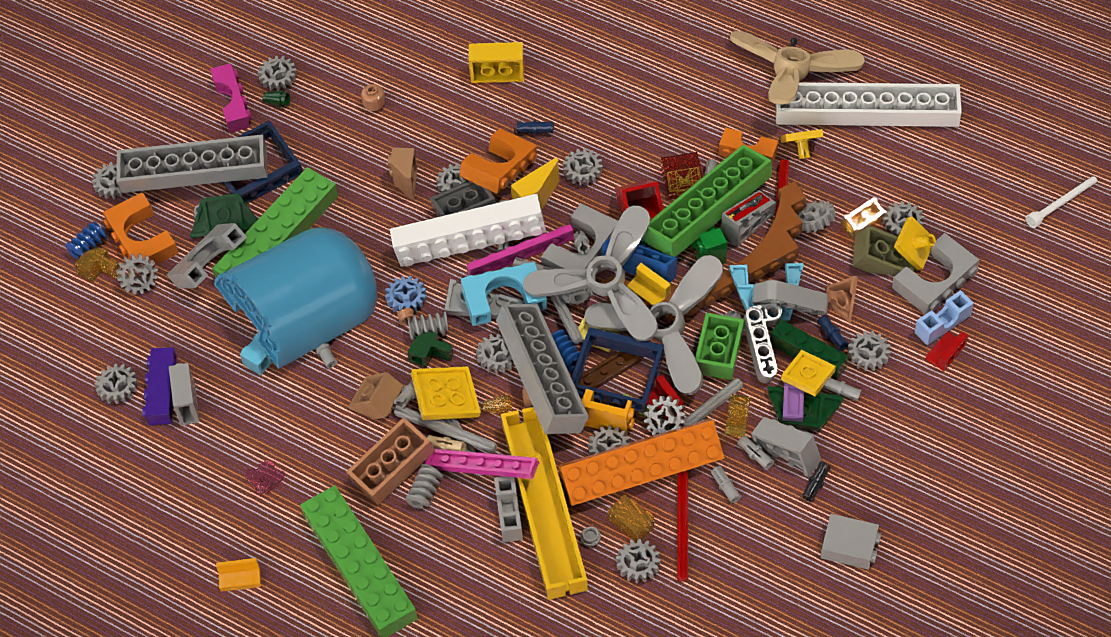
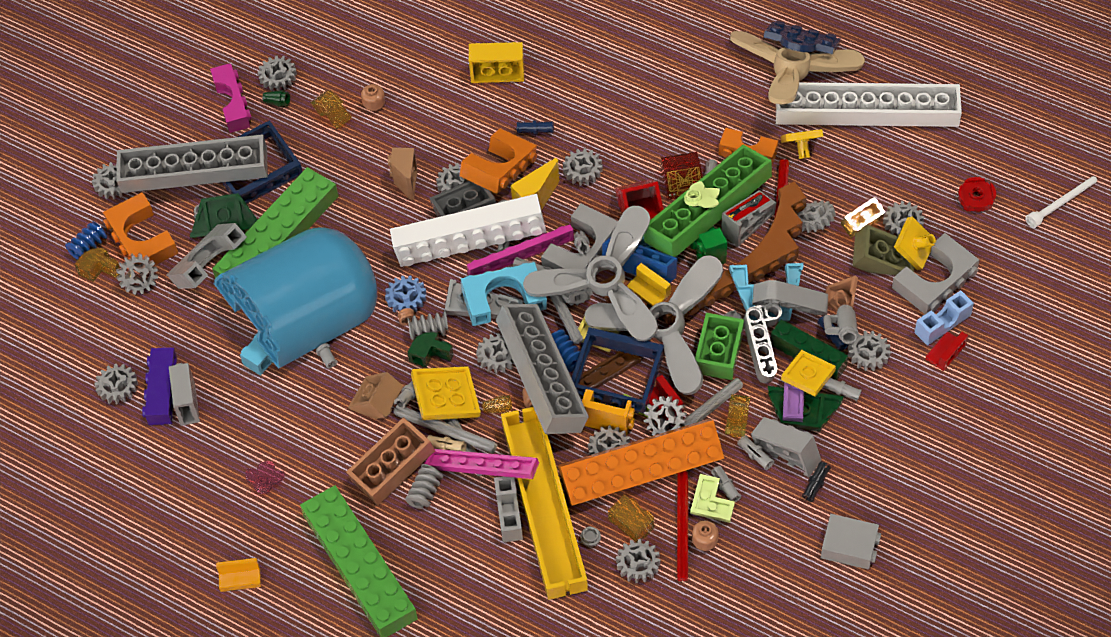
none -> clear yellow brick [310,90,352,129]
none -> yellowish green plate [684,181,720,208]
none -> yellowish green plate [690,474,735,523]
none -> nougat head [692,521,719,551]
none -> dark blue plate [764,21,840,54]
none -> light grey piece [823,305,858,344]
none -> red plate [958,177,996,212]

